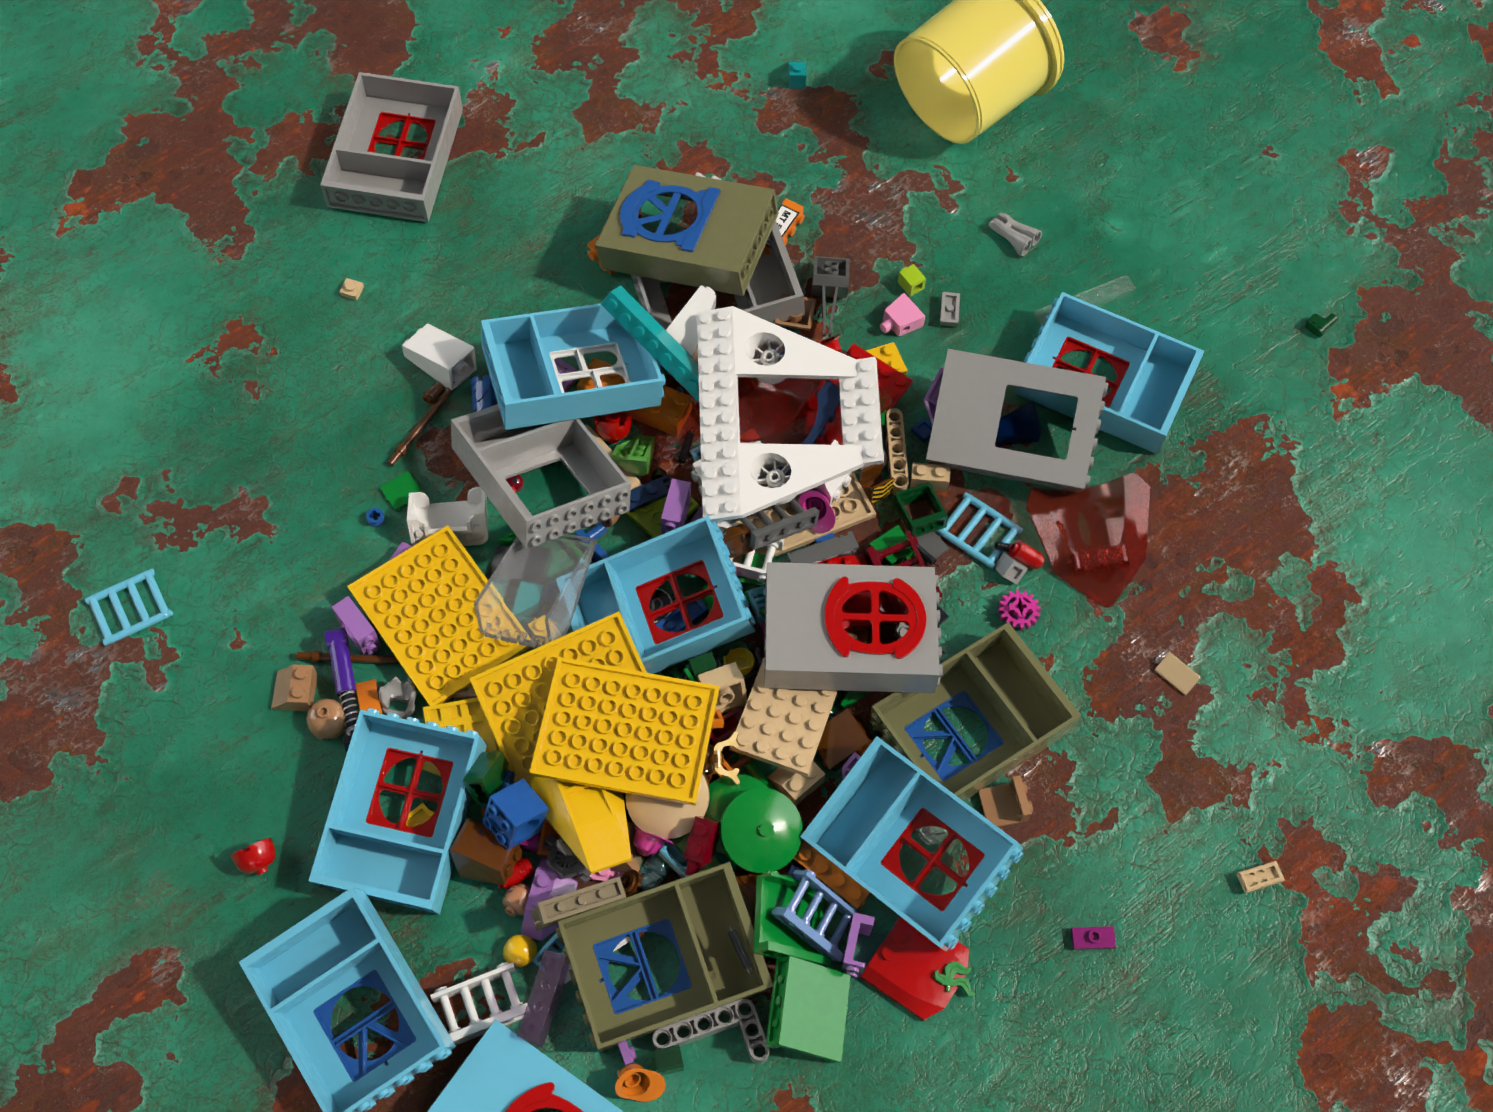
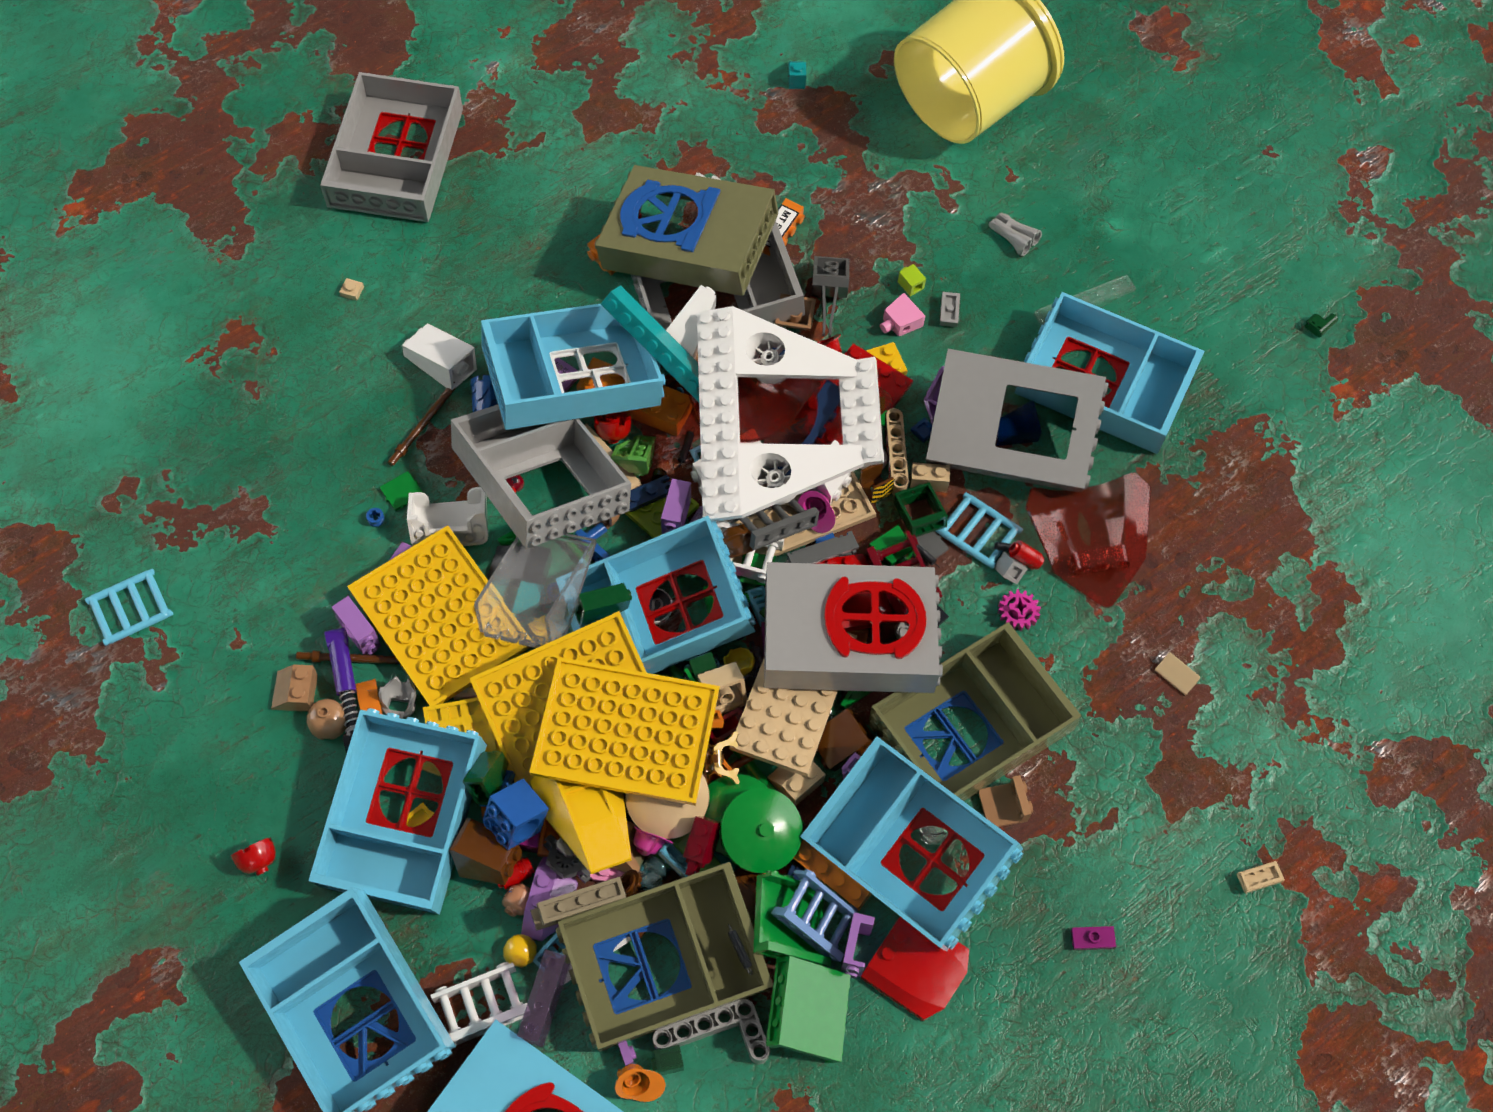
reddish brown pin [422,381,445,404] -> none
blue plate [656,600,708,632] -> none
green piece [934,962,975,997] -> none
none -> dark green slope [574,583,632,628]

